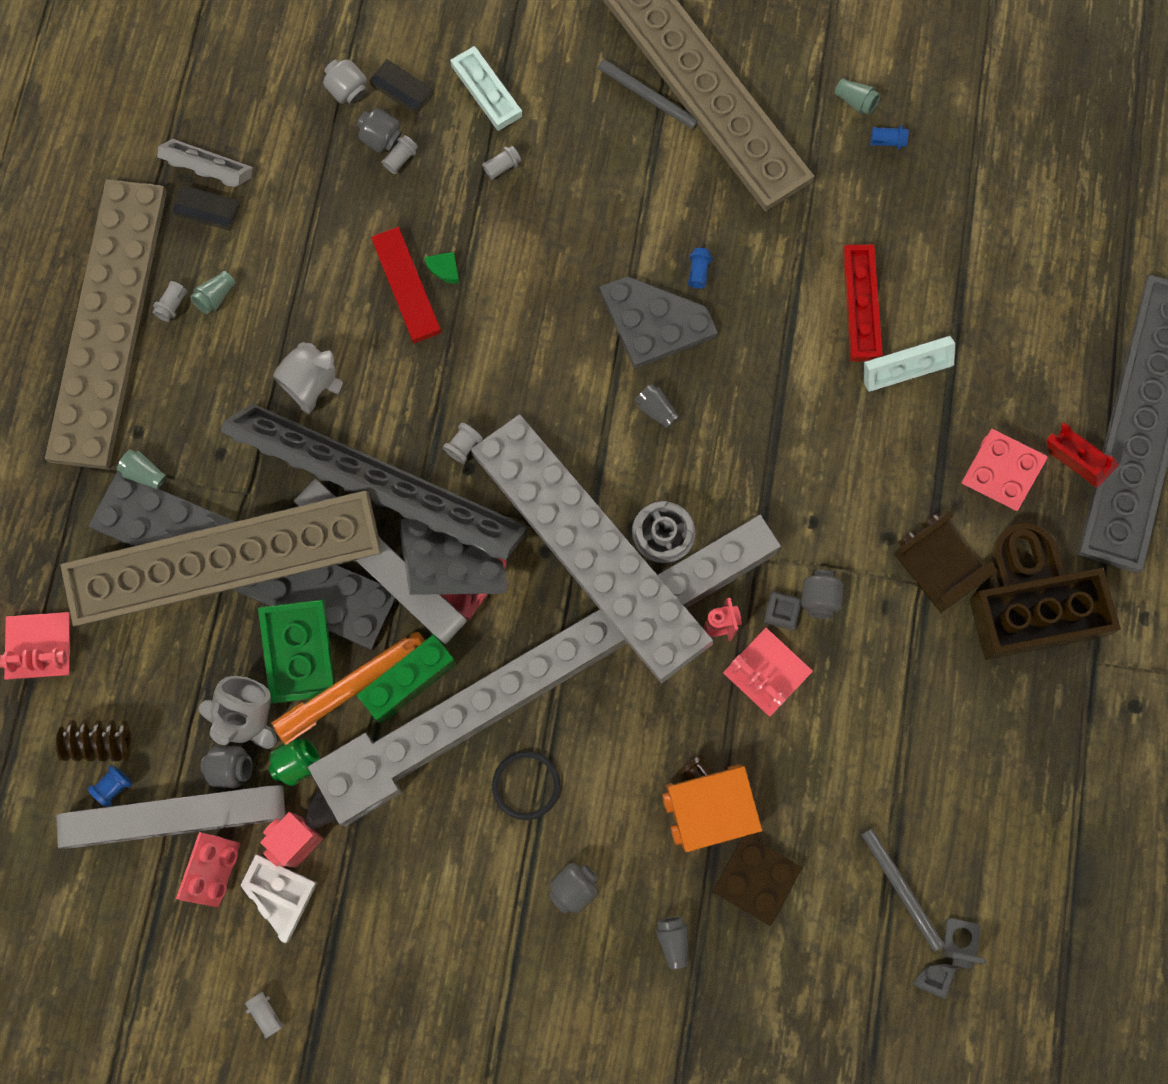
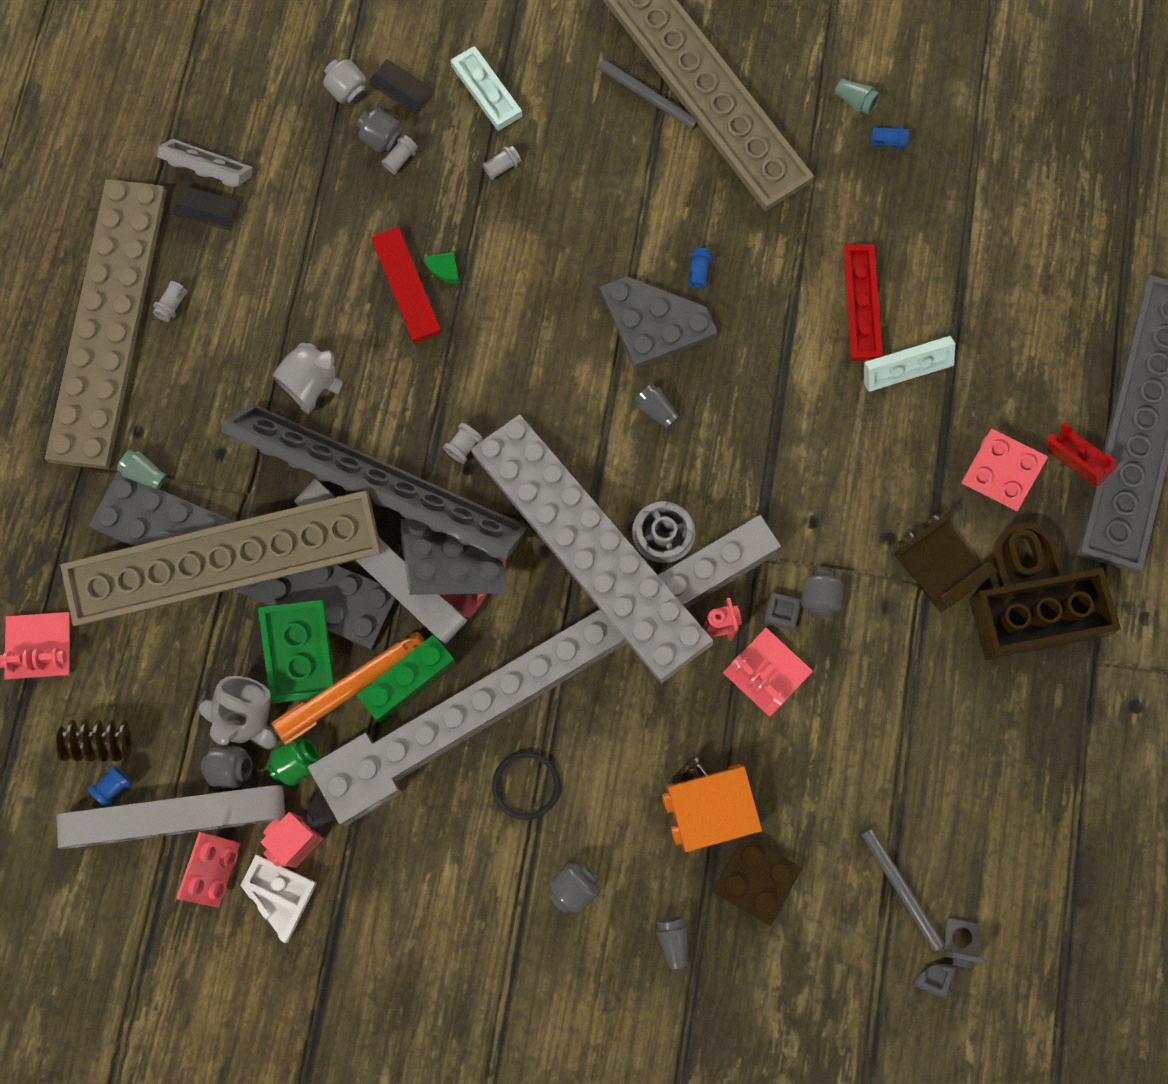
sand green cone [190,271,236,314] -> none
light grey pin [245,992,284,1039] -> none

